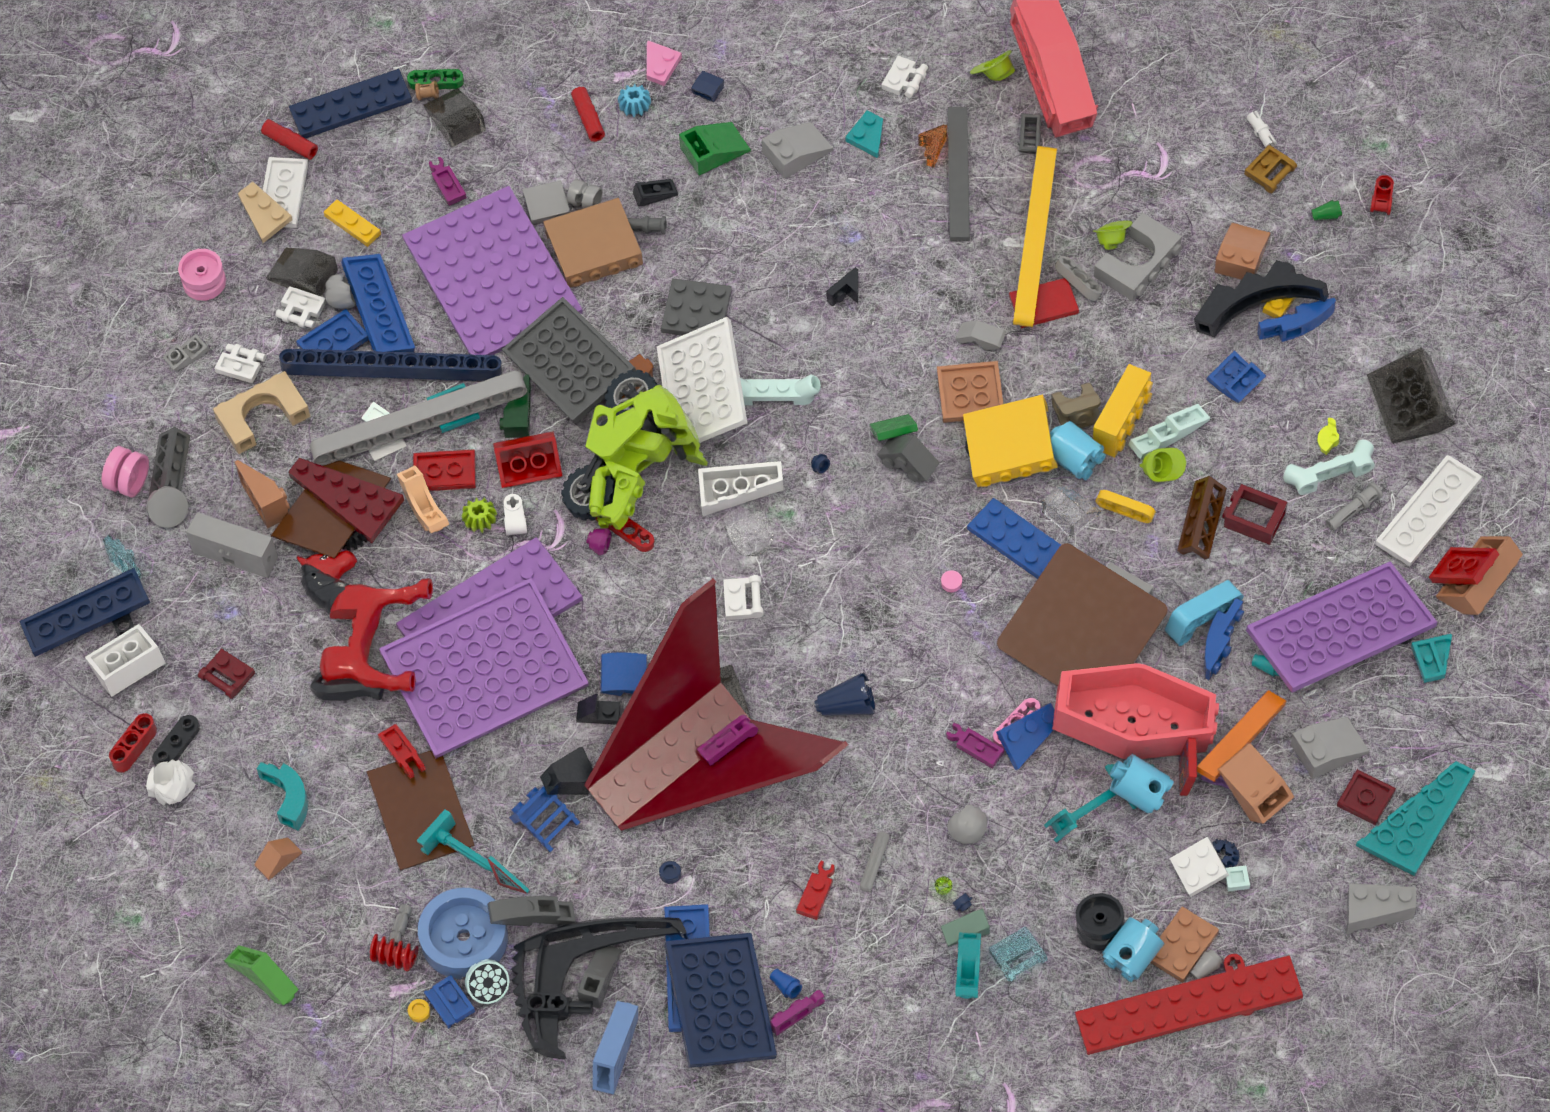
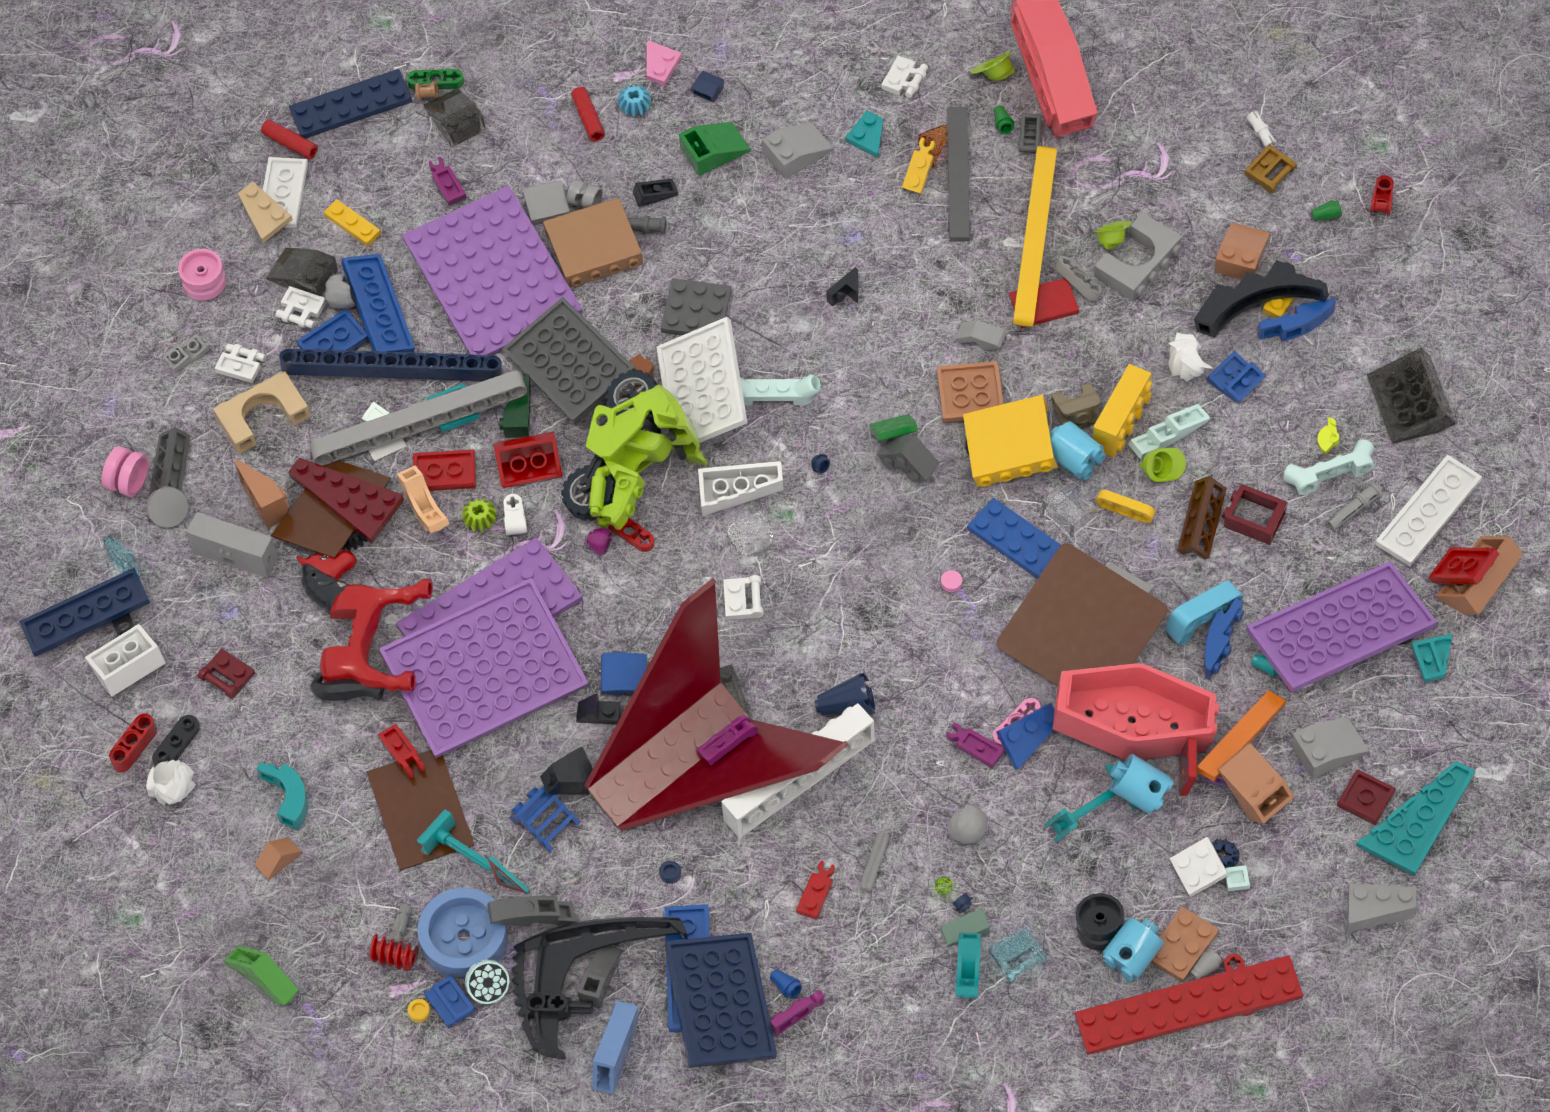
none -> white brick [721,703,875,839]
none -> yellow plate [902,138,935,194]
none -> green cone [993,105,1015,134]
none -> white hair [1168,333,1213,382]

